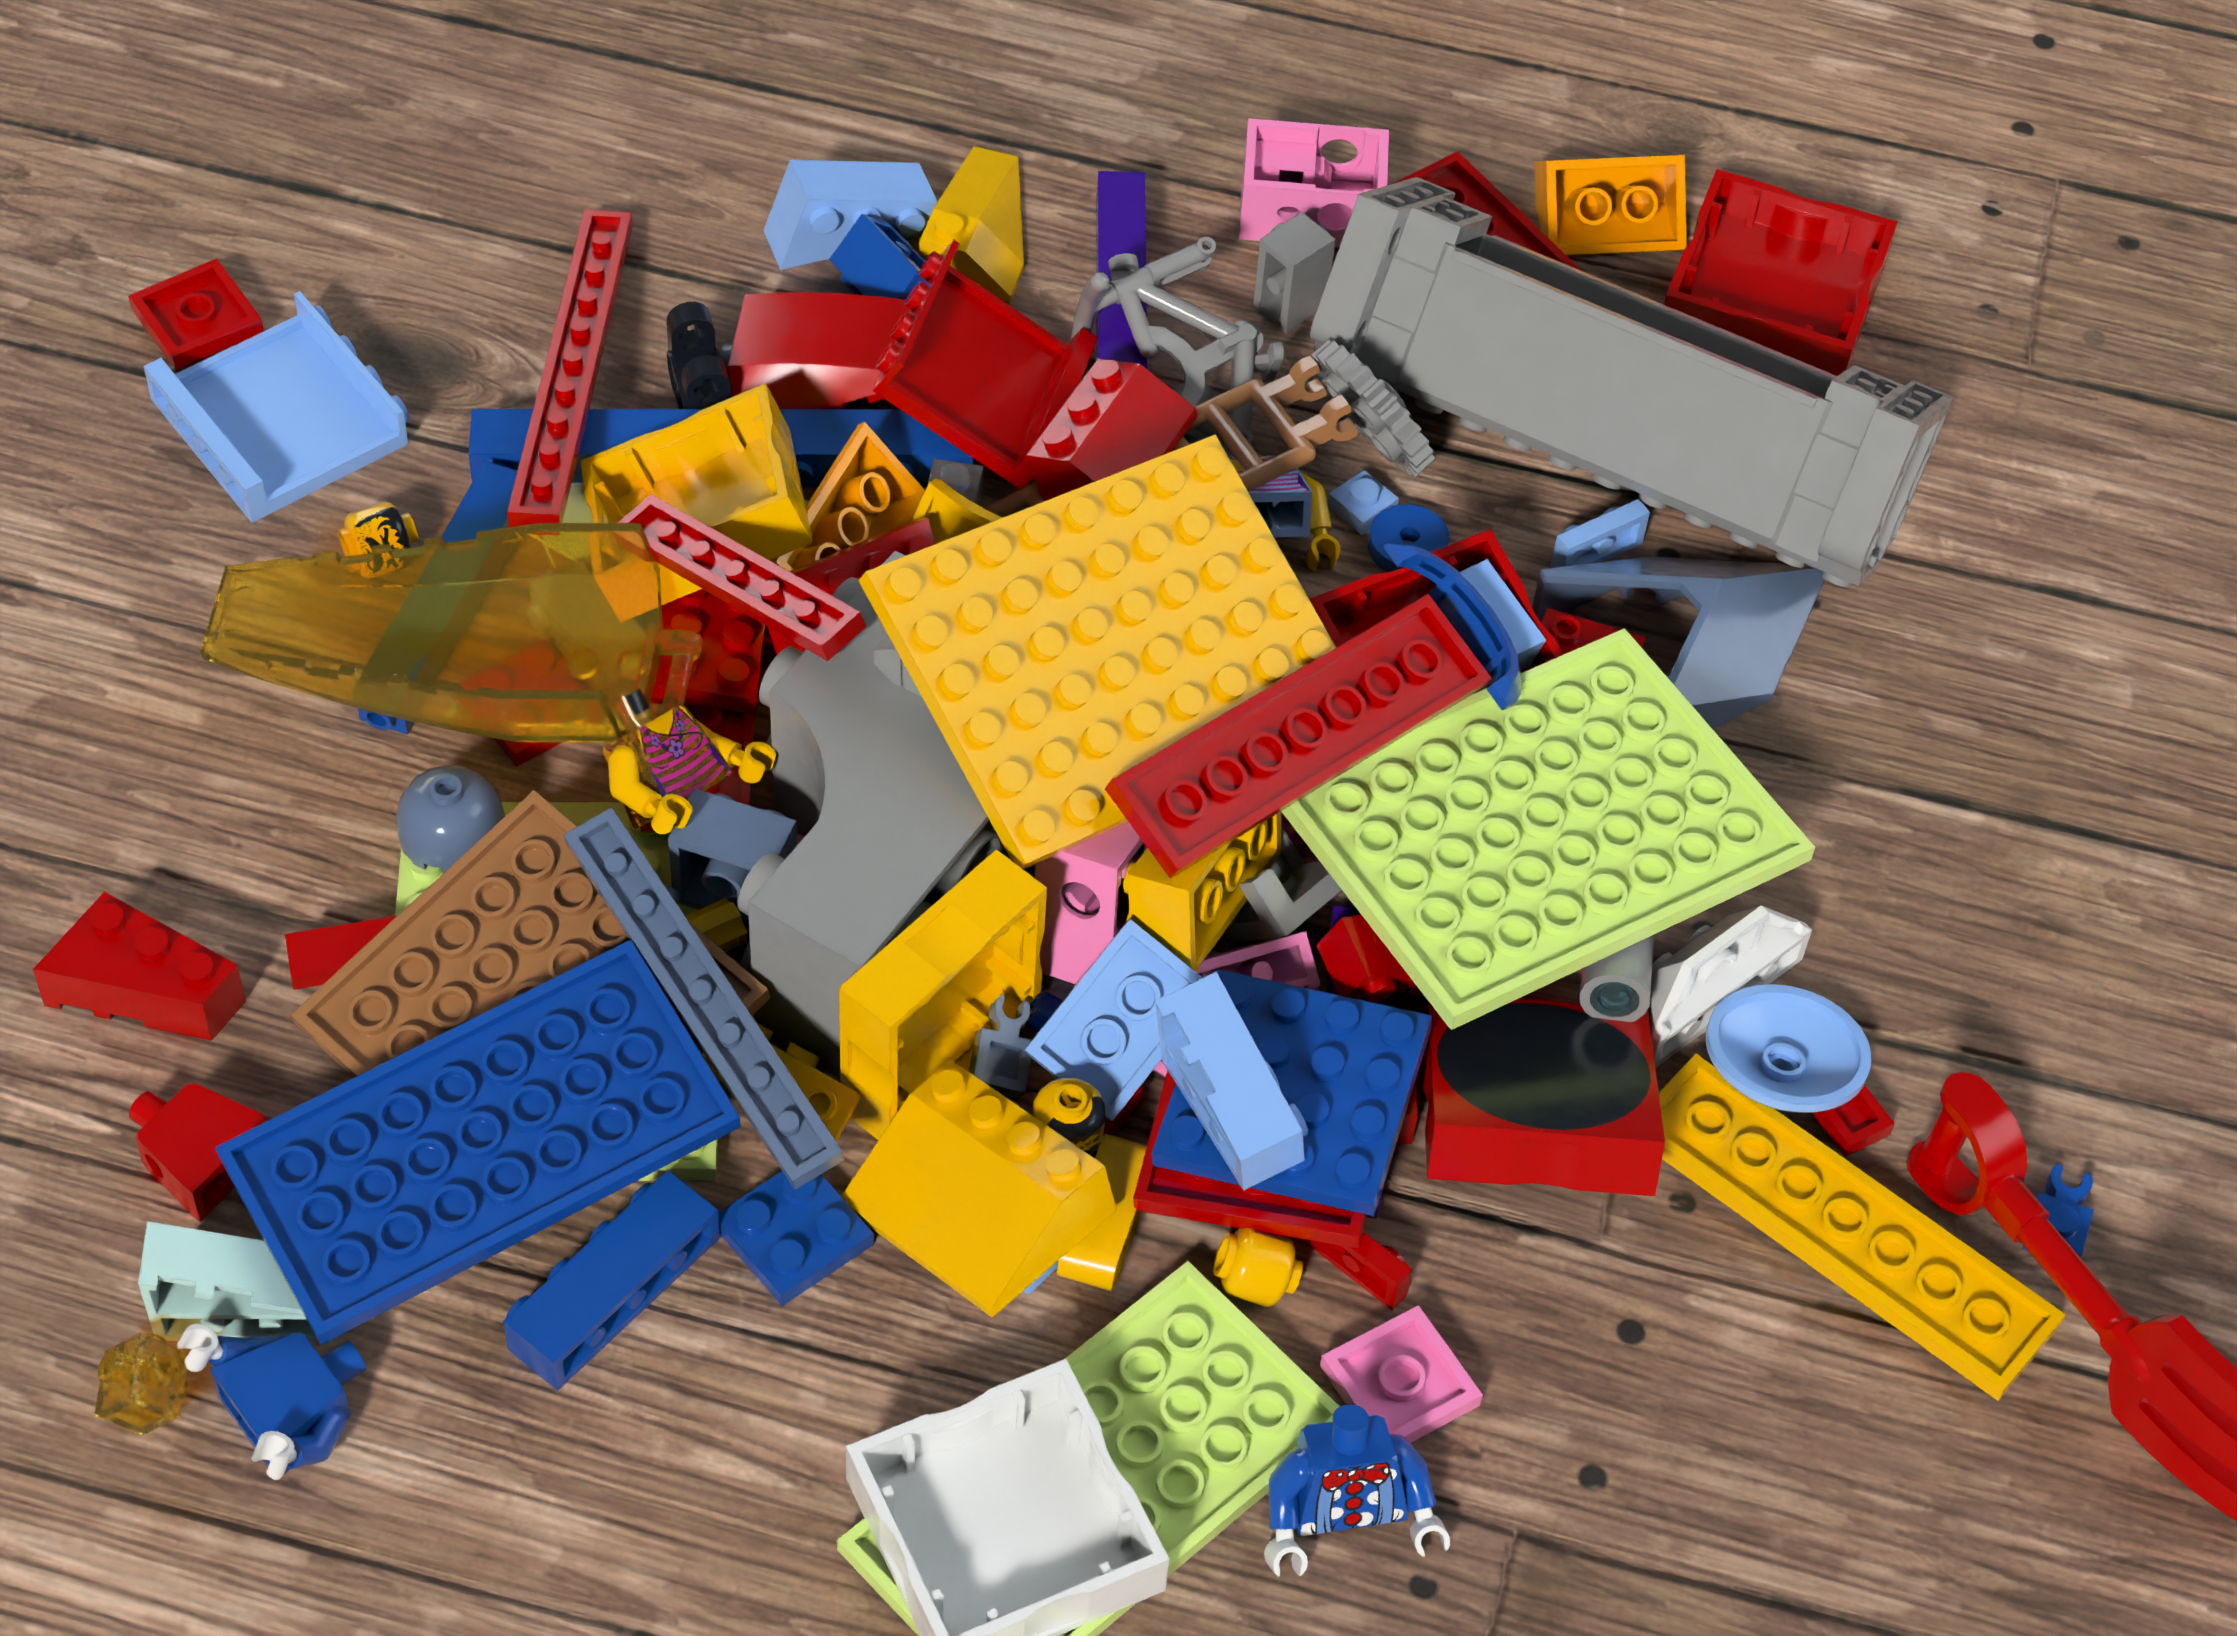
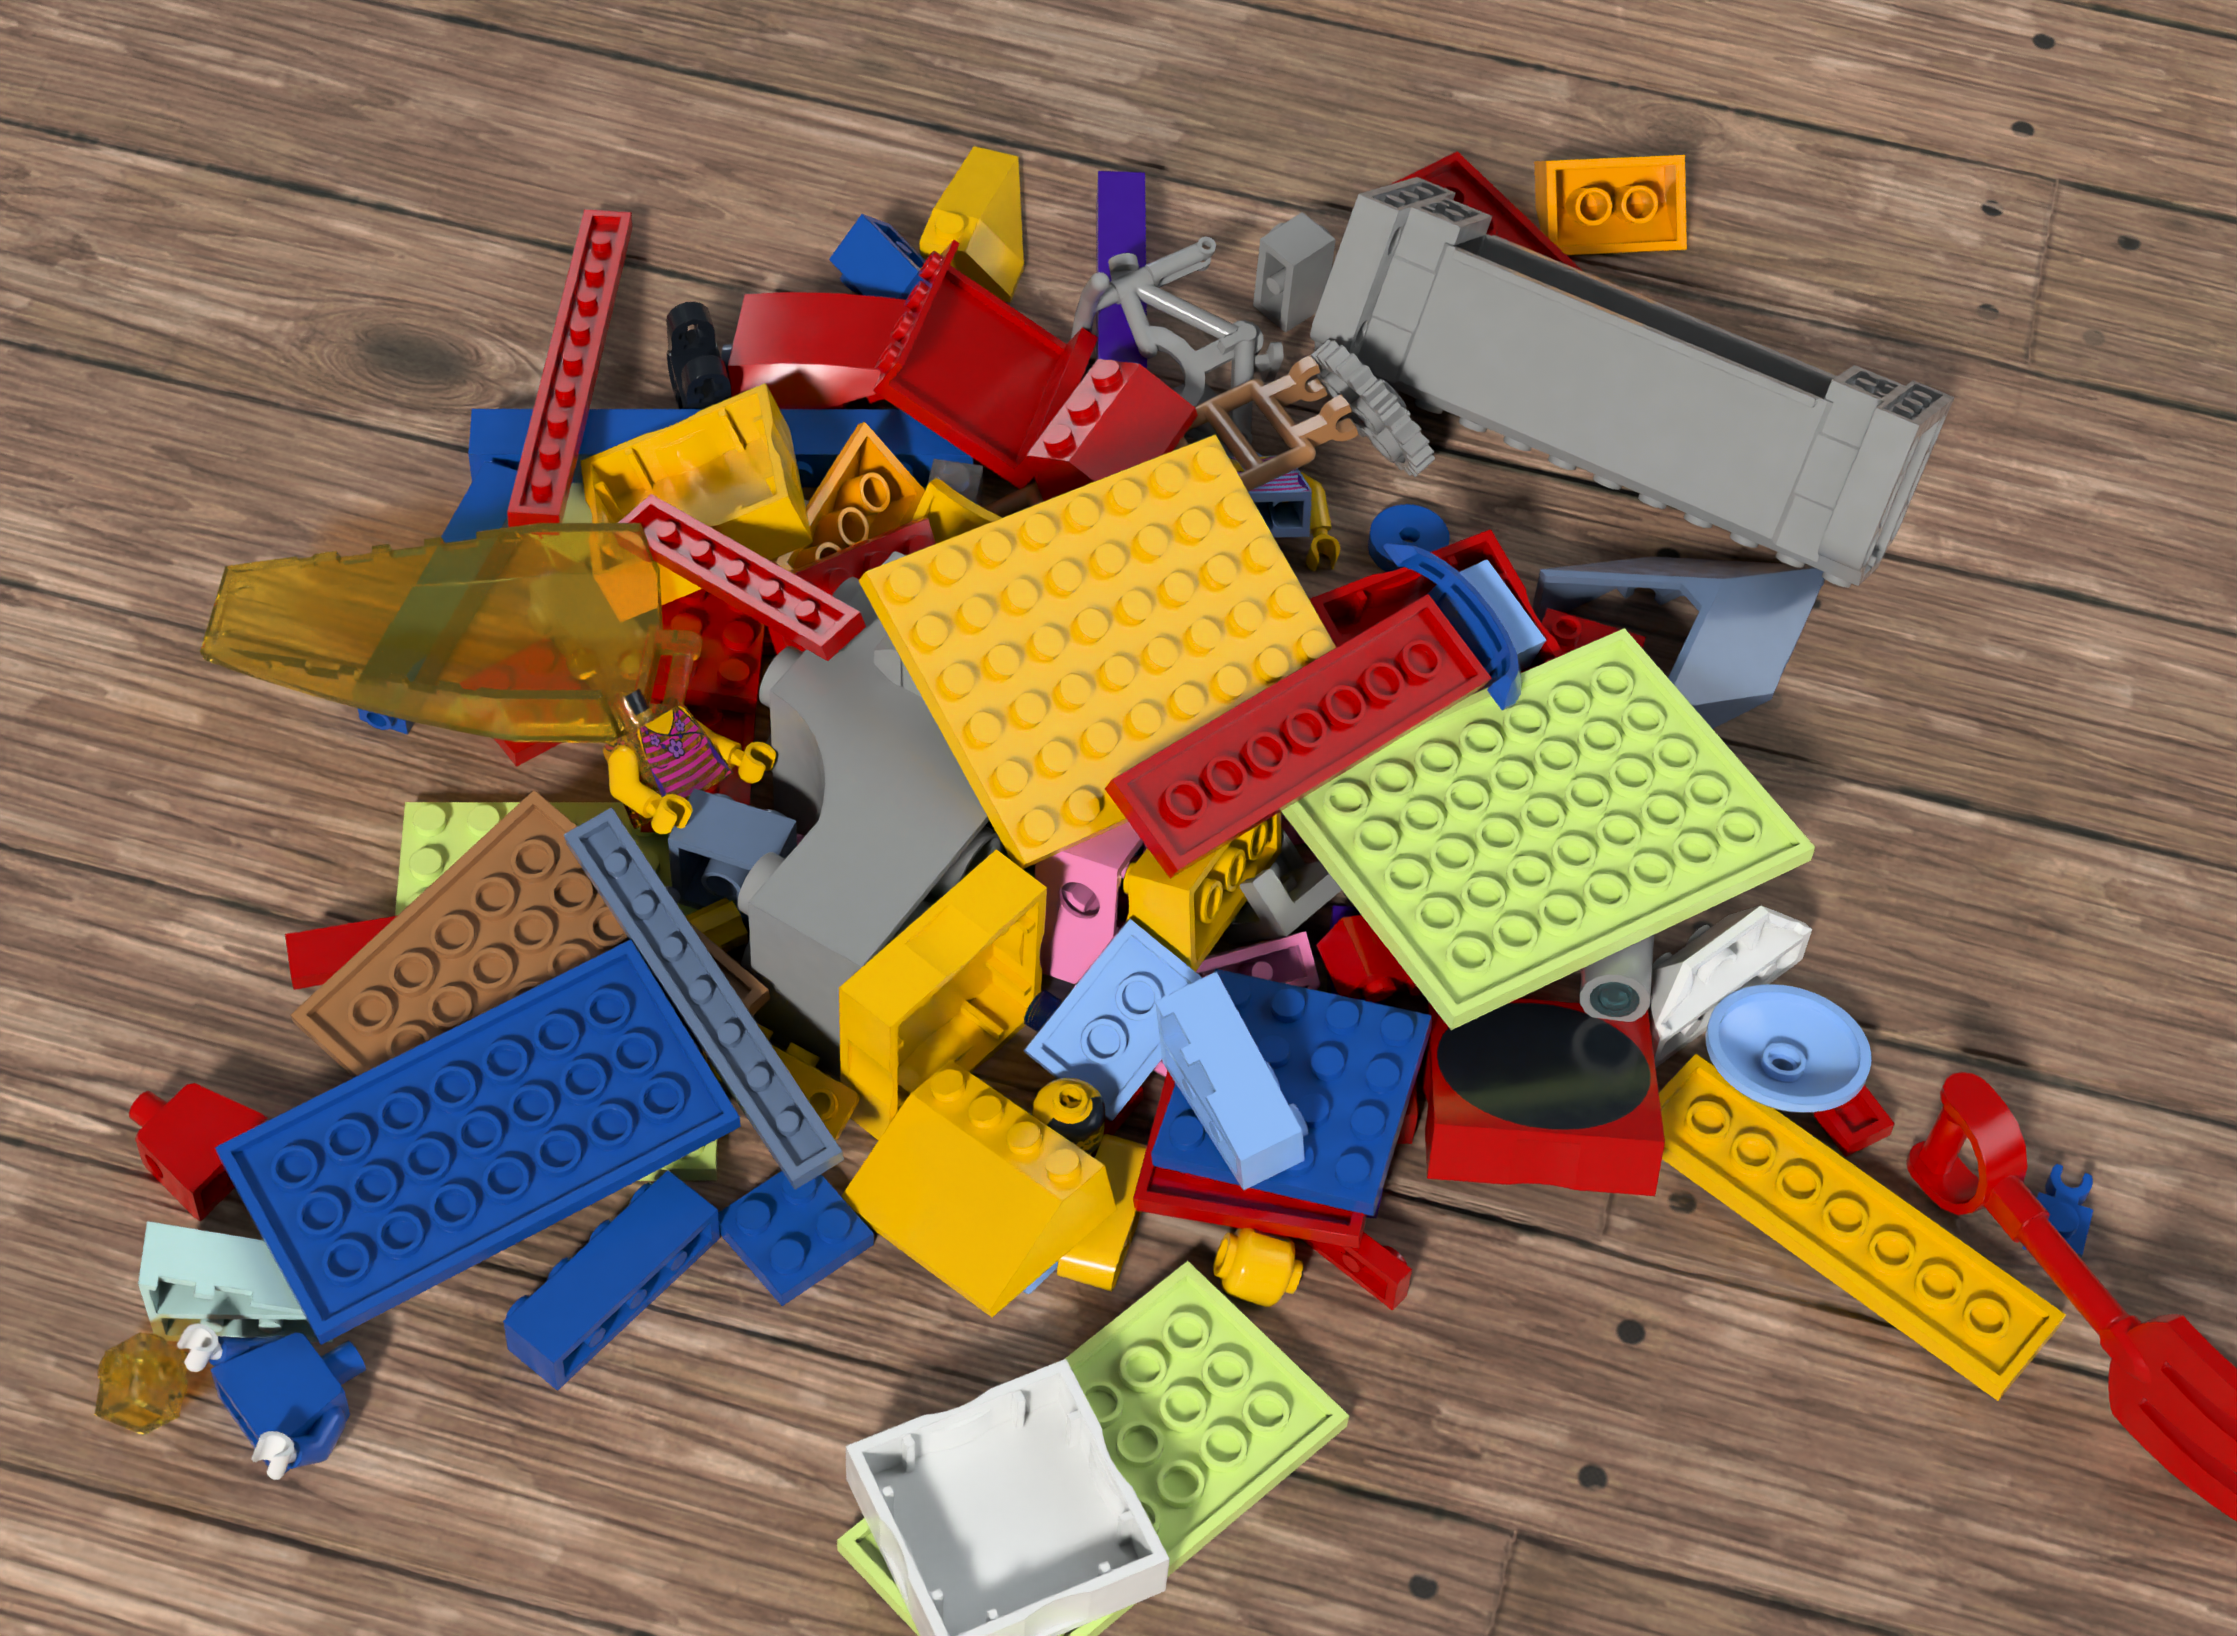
red wedge [33,891,246,1041] -> none
red plate [128,258,264,370] -> none
light blue panel [143,291,409,523] -> none
yellow head [338,501,419,575] -> none
sand blue cylinder [396,765,505,874] -> none
light blue wedge [763,160,938,270] -> none
sand blue plate [969,994,1031,1099] -> none
bright pink piece [1238,118,1389,247] -> none
blue torso [1264,1404,1450,1577] -> none
bright pink plate [1320,1305,1483,1443] -> none
light blue plate [1328,470,1399,535] -> none
light blue plate [1550,499,1650,568] -> none
red tile [1664,169,1898,376] -> none

